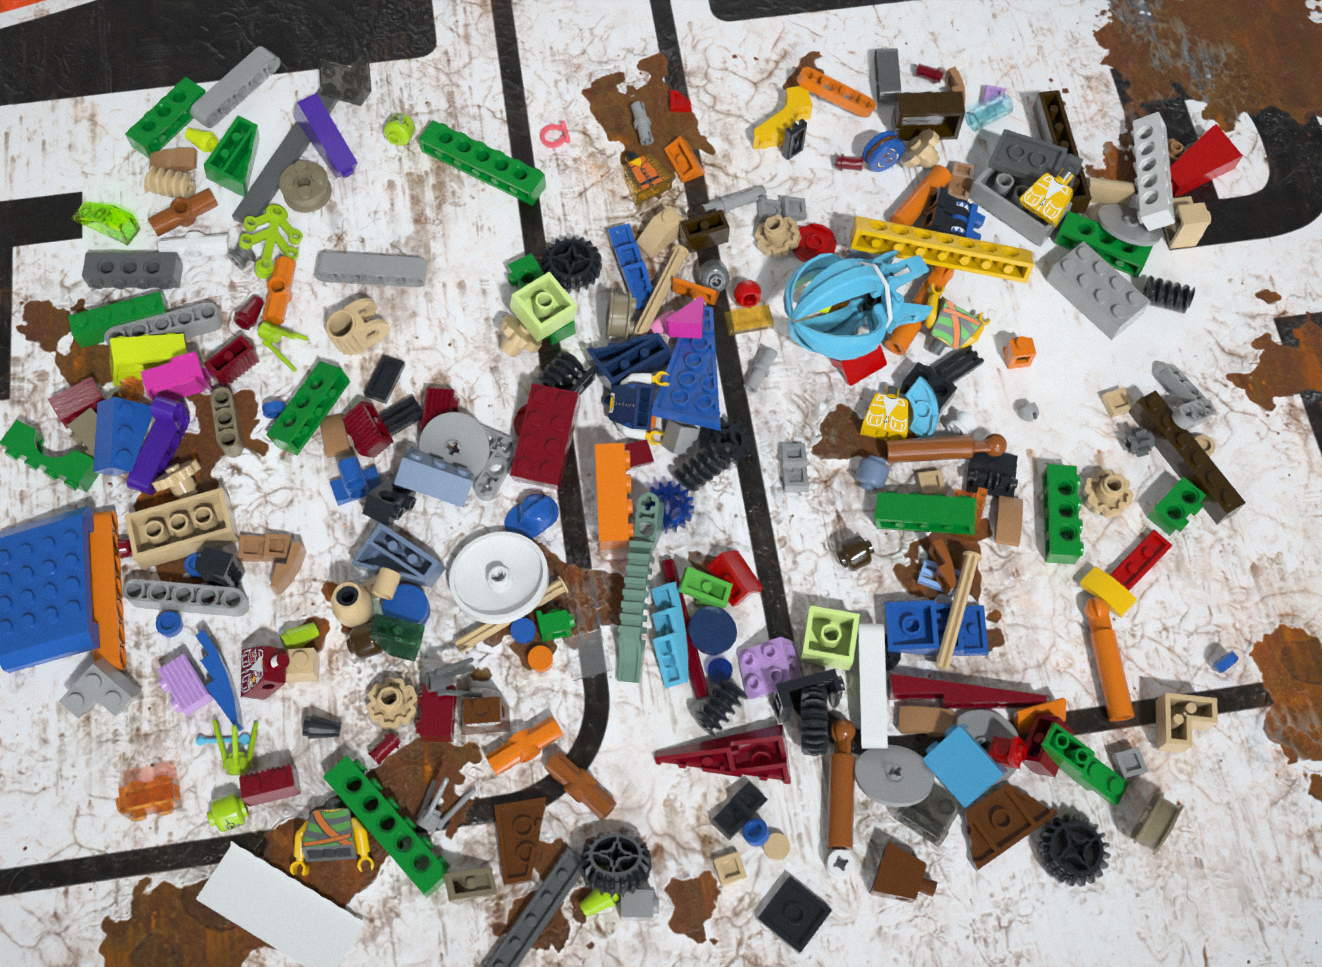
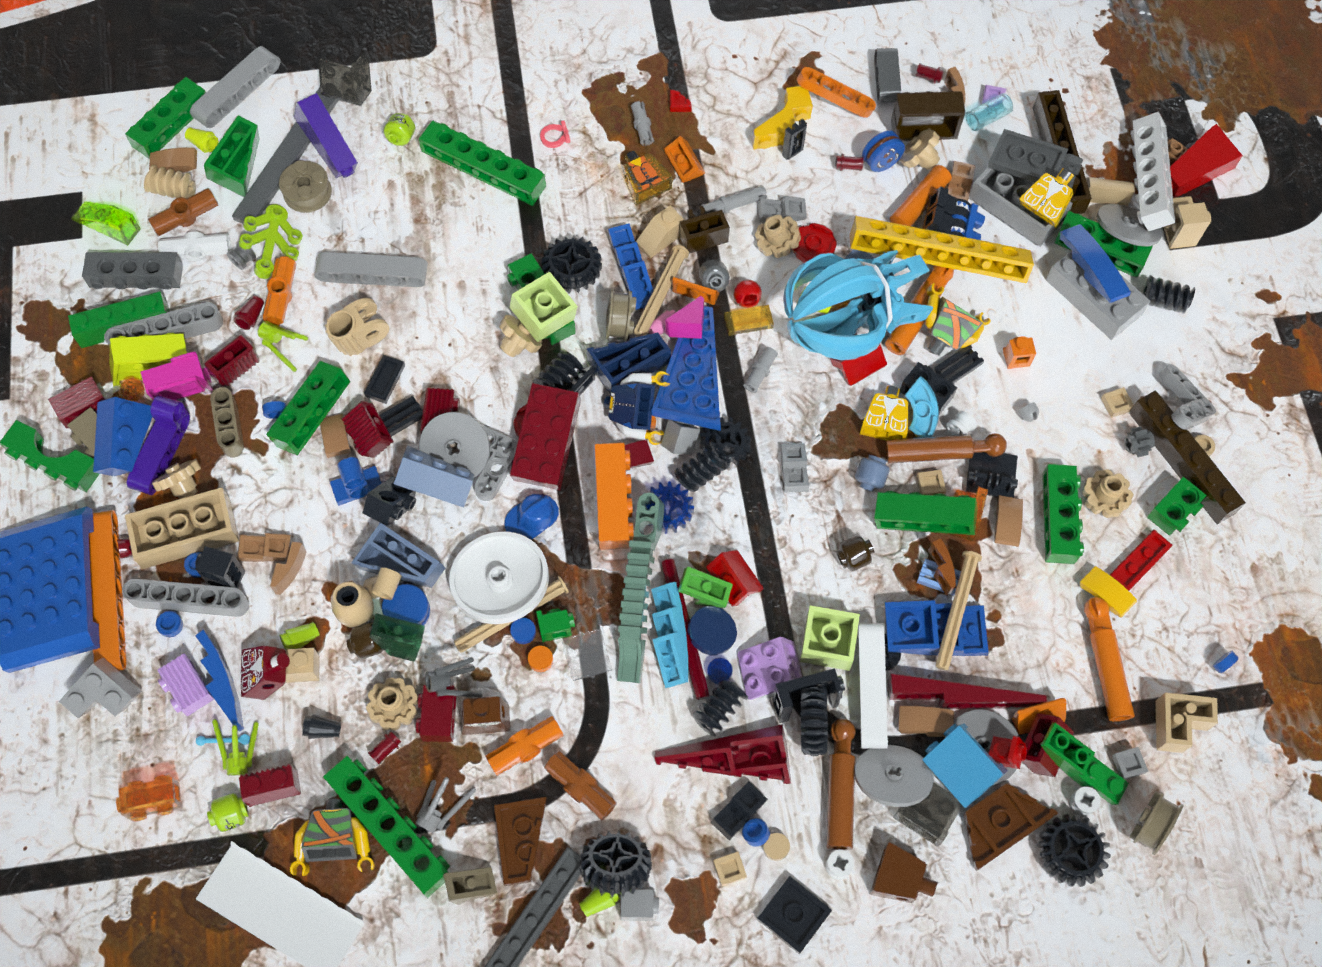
none -> blue slope [1060,224,1131,303]
none -> white wheel [1069,787,1101,817]

